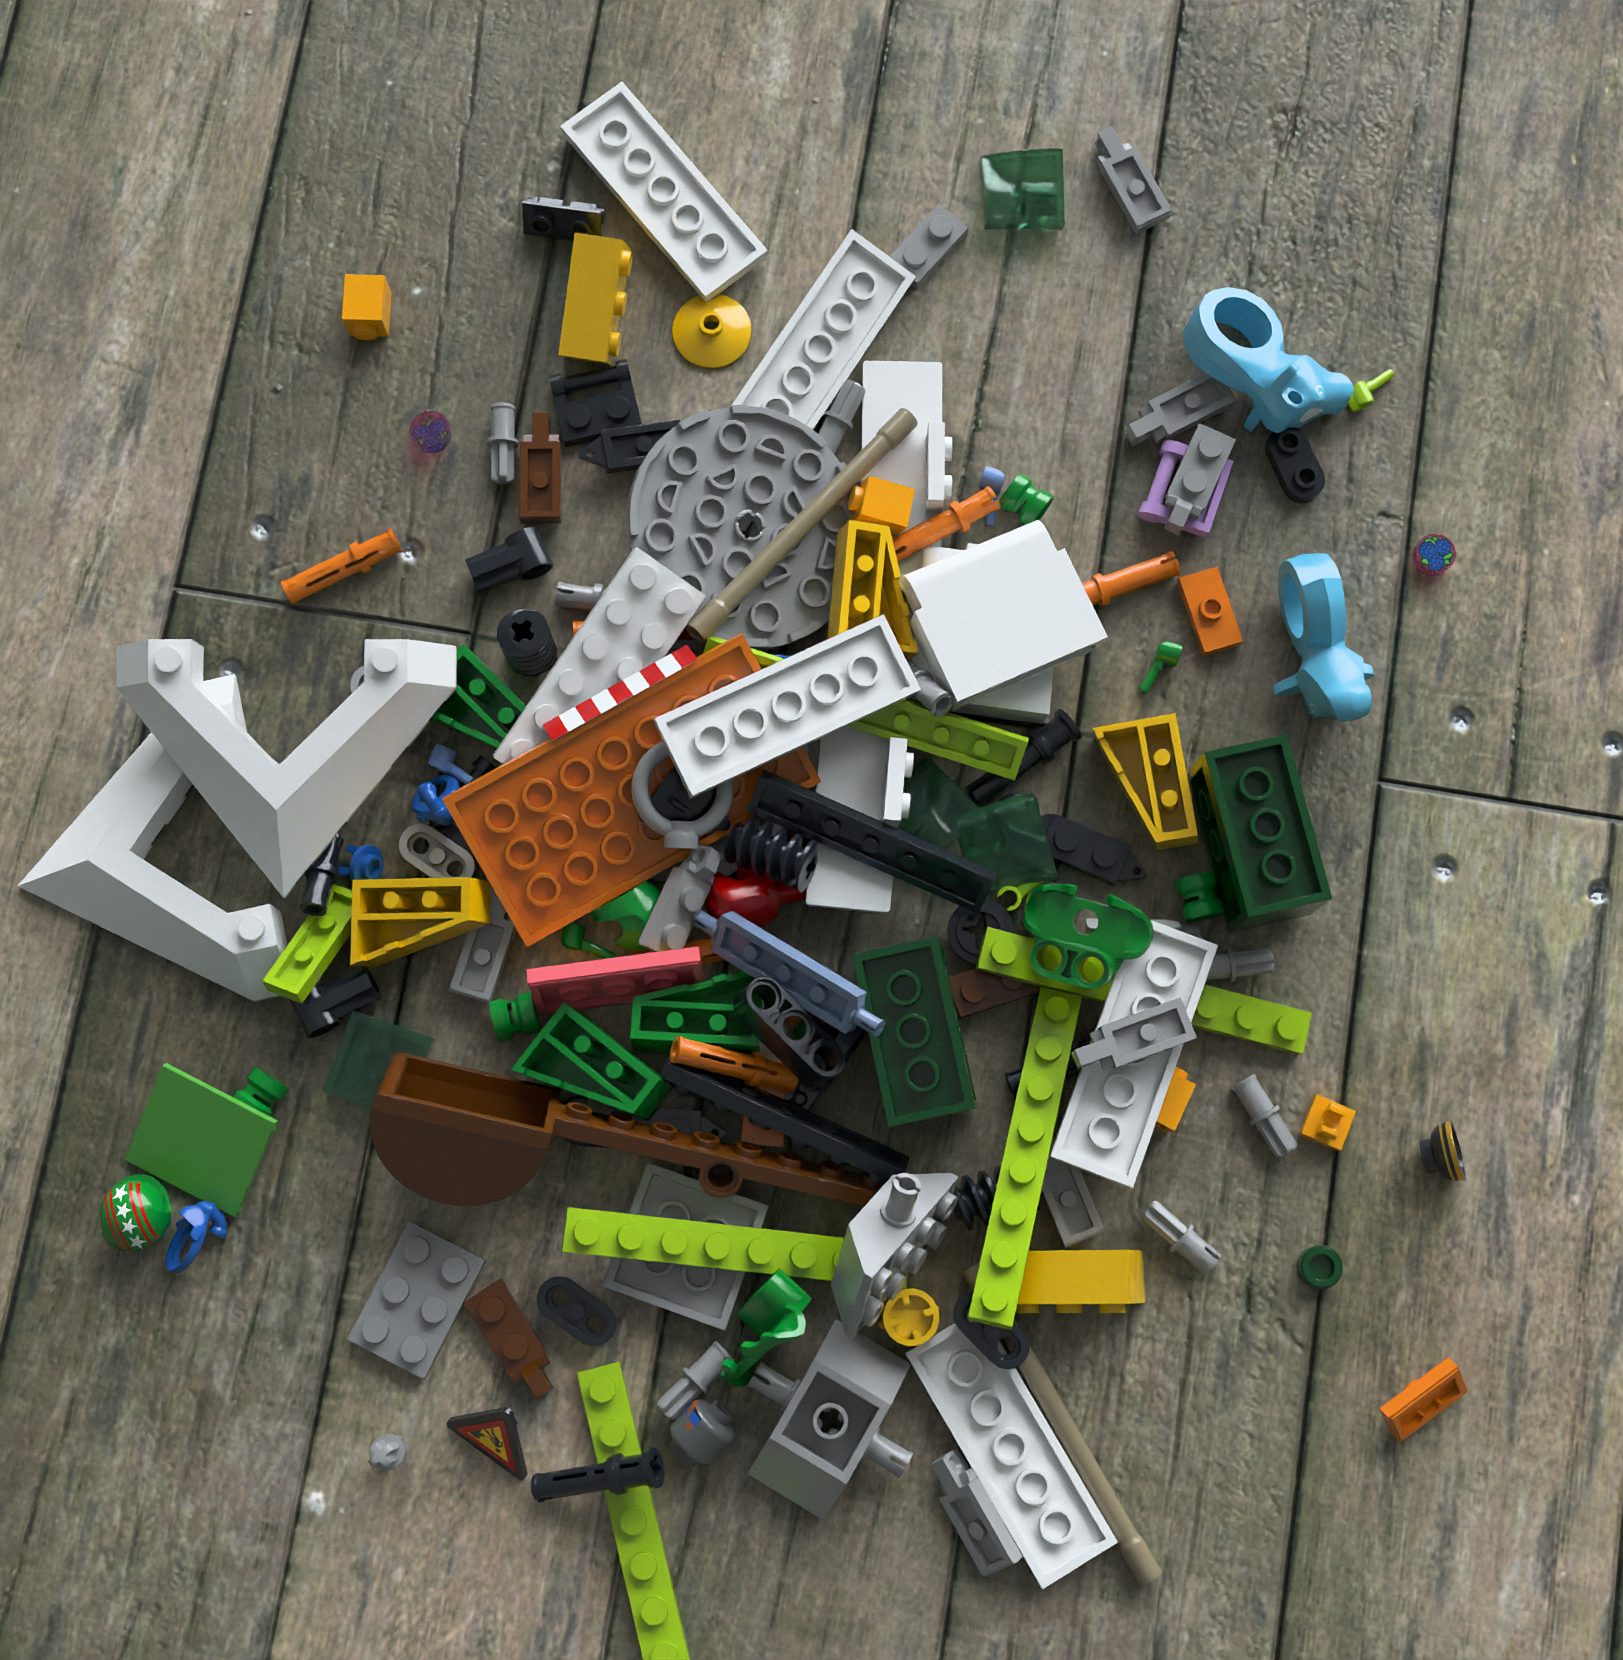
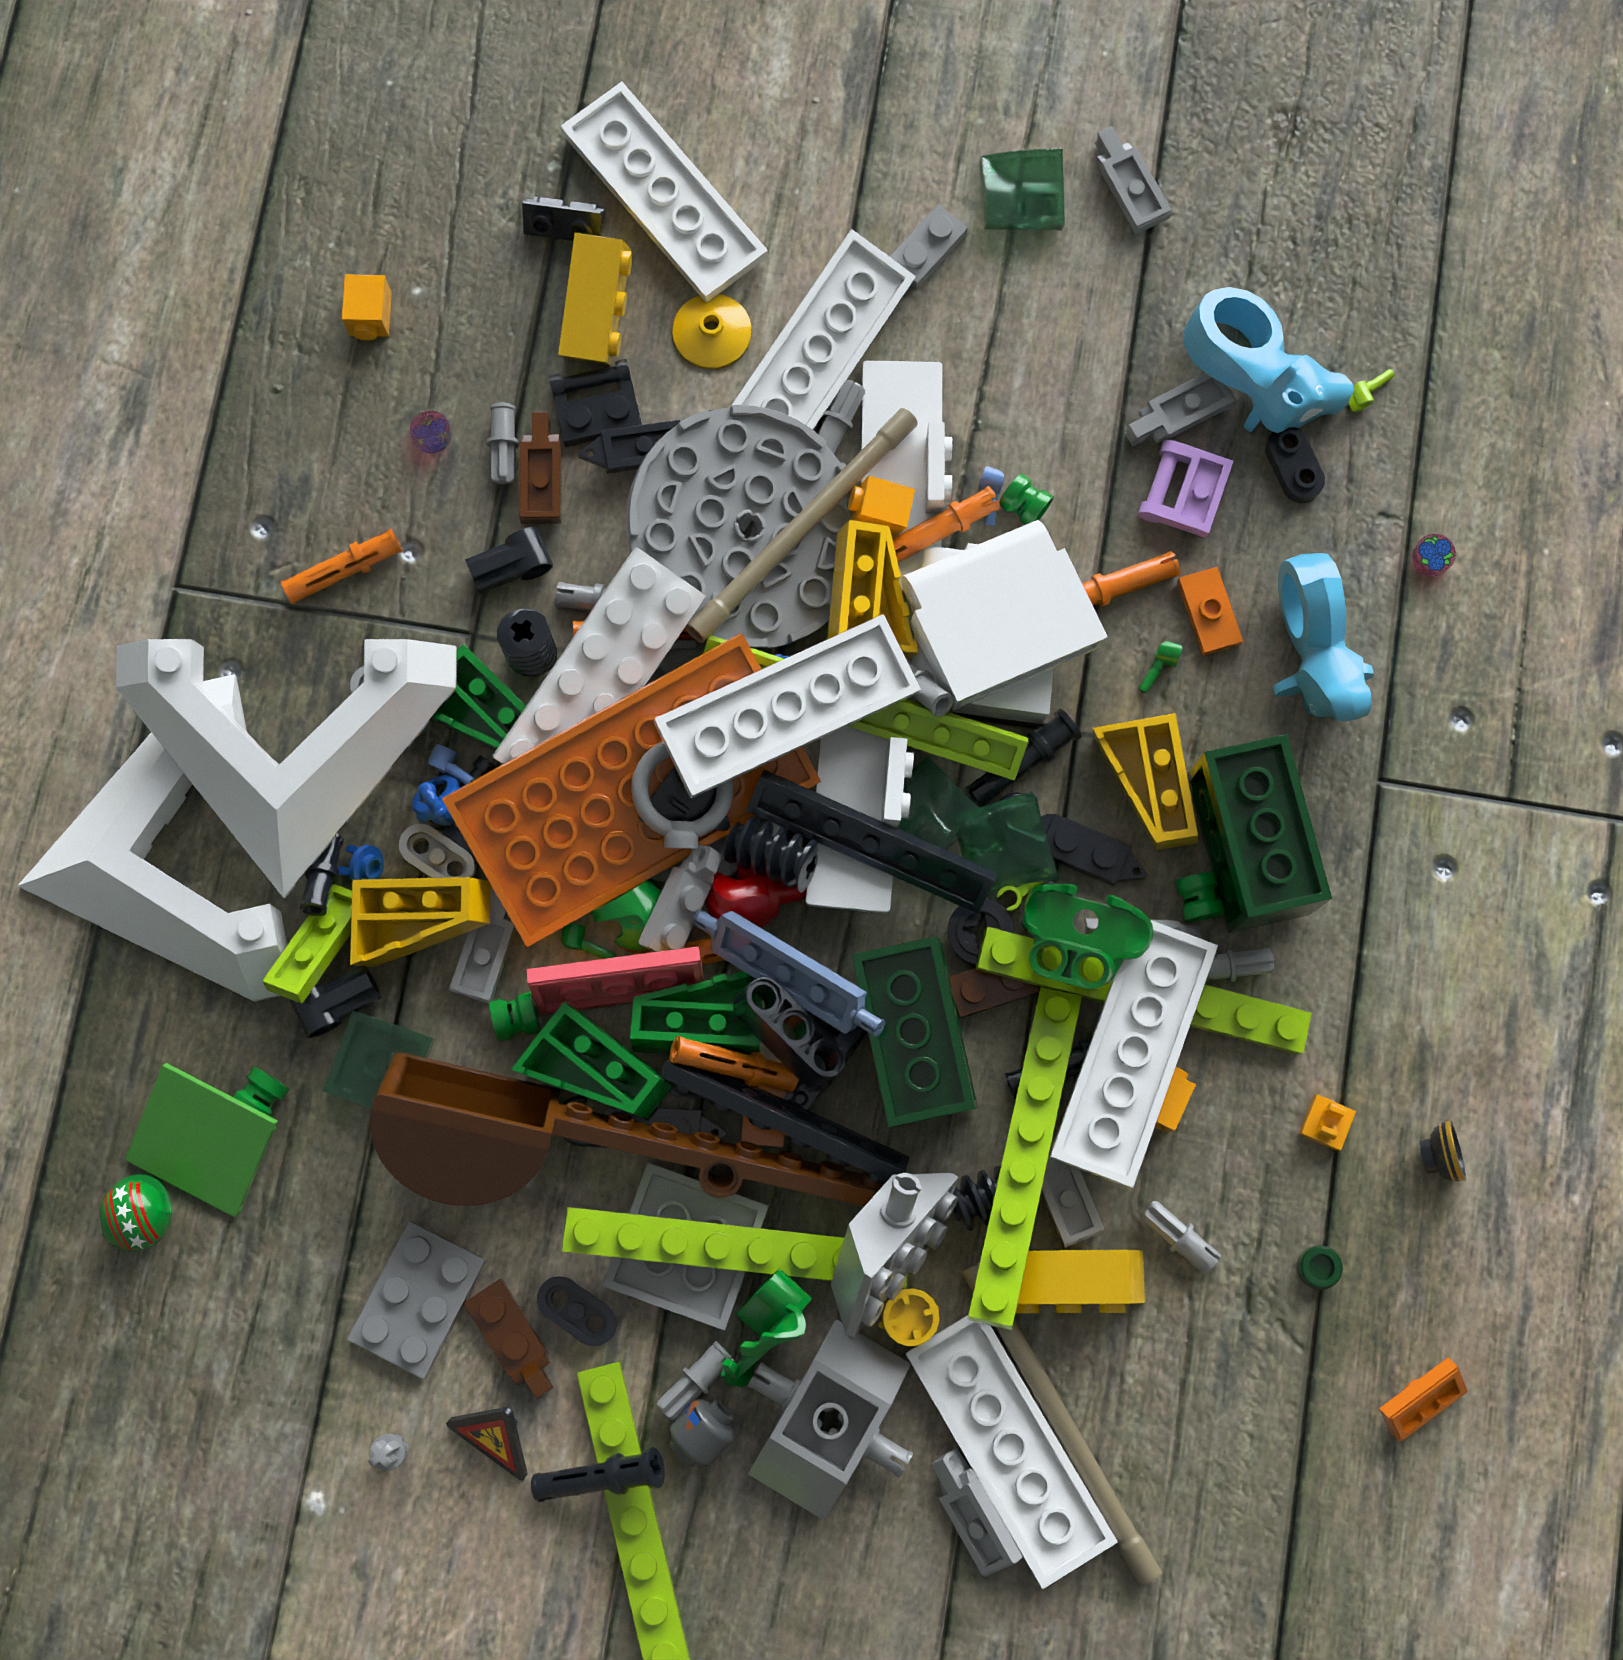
blue piece [165,1201,227,1273] -> none
sticker [543,645,698,741] -> none
black plate [953,1292,1029,1369] -> none
light grey hinge [1071,997,1197,1071] -> none
light grey hinge [1164,423,1236,536] -> none
light grey axle [1231,1074,1297,1158] -> none

